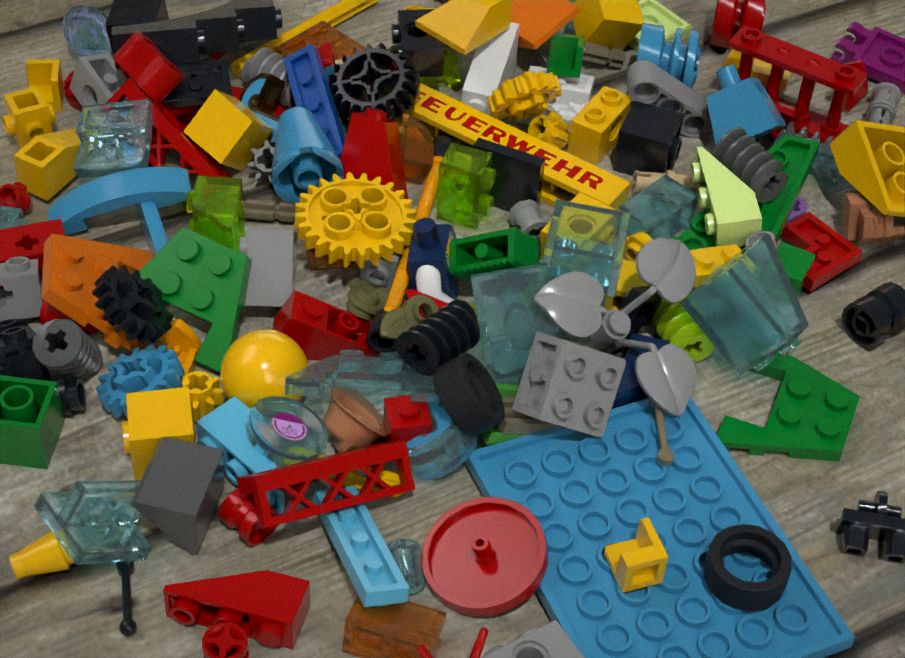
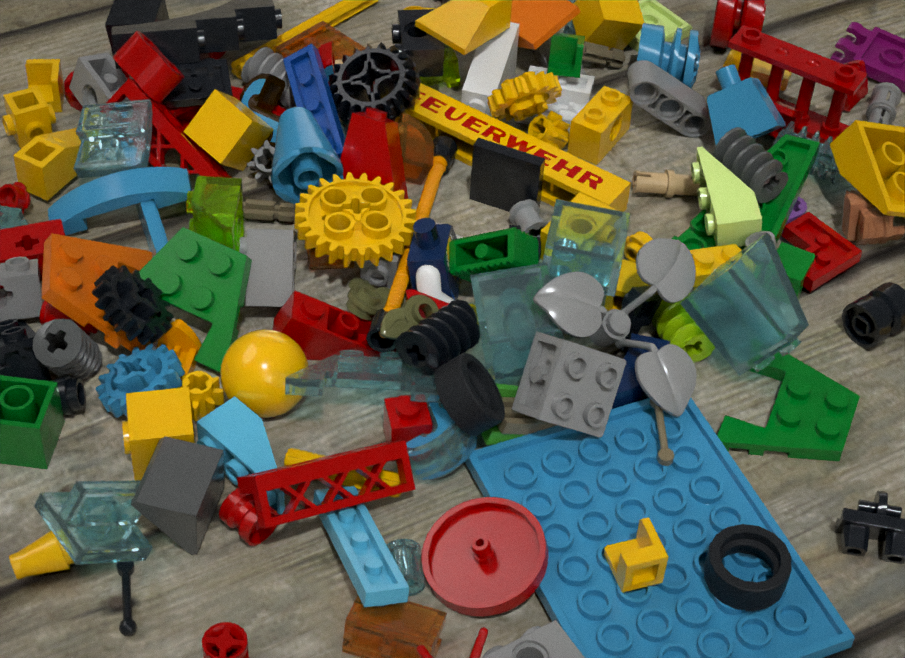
clear light blue dish [62,5,114,59] -> none
red slope [163,570,311,650] -> none
clear light blue tile [245,396,328,466] -> none
nougat piece [323,381,388,453] -> none
clear neon green brick [436,142,496,229] -> none
black head [613,101,684,176] -> none
clear light blue brick [616,174,698,239] -> none

